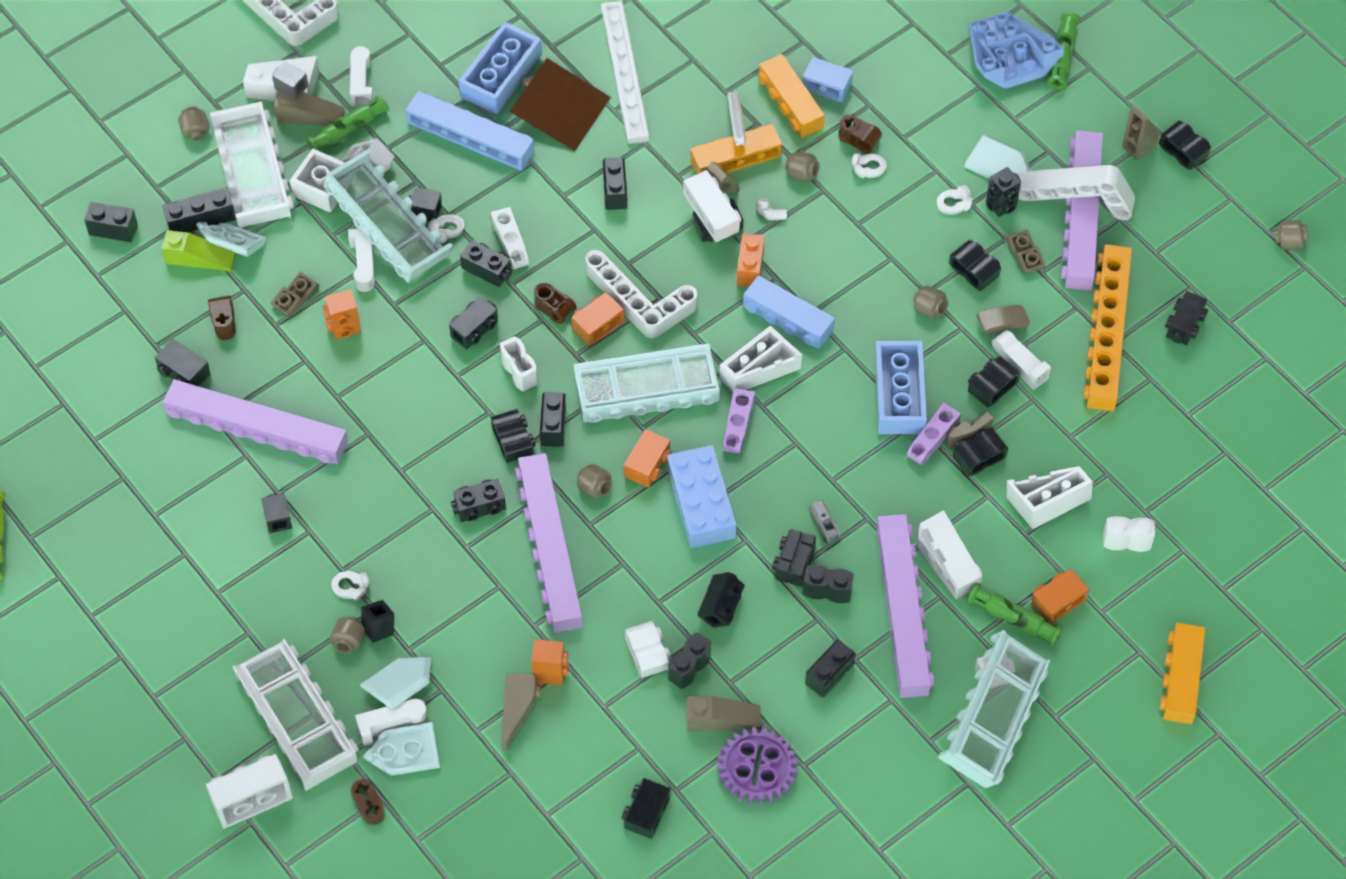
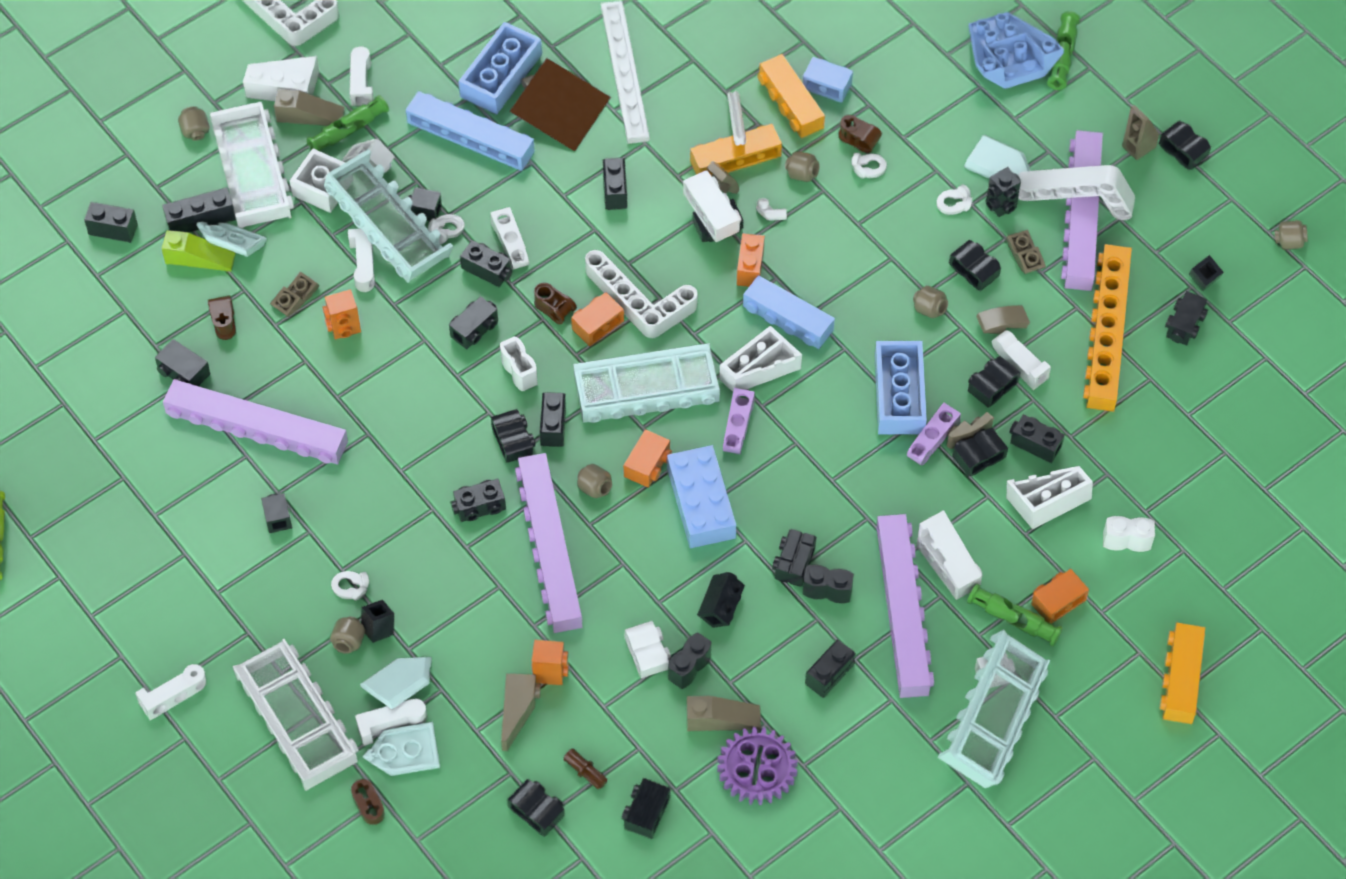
white brick [206,754,293,829] -> none
brick [272,61,308,100] -> none
light grey bar [809,500,841,543] -> none
none -> white leg [135,664,206,721]
none -> black brick [507,779,565,837]
none -> reddish brown axle [563,748,608,789]
none -> black brick [1009,414,1065,464]
none -> black brick [1189,255,1224,291]

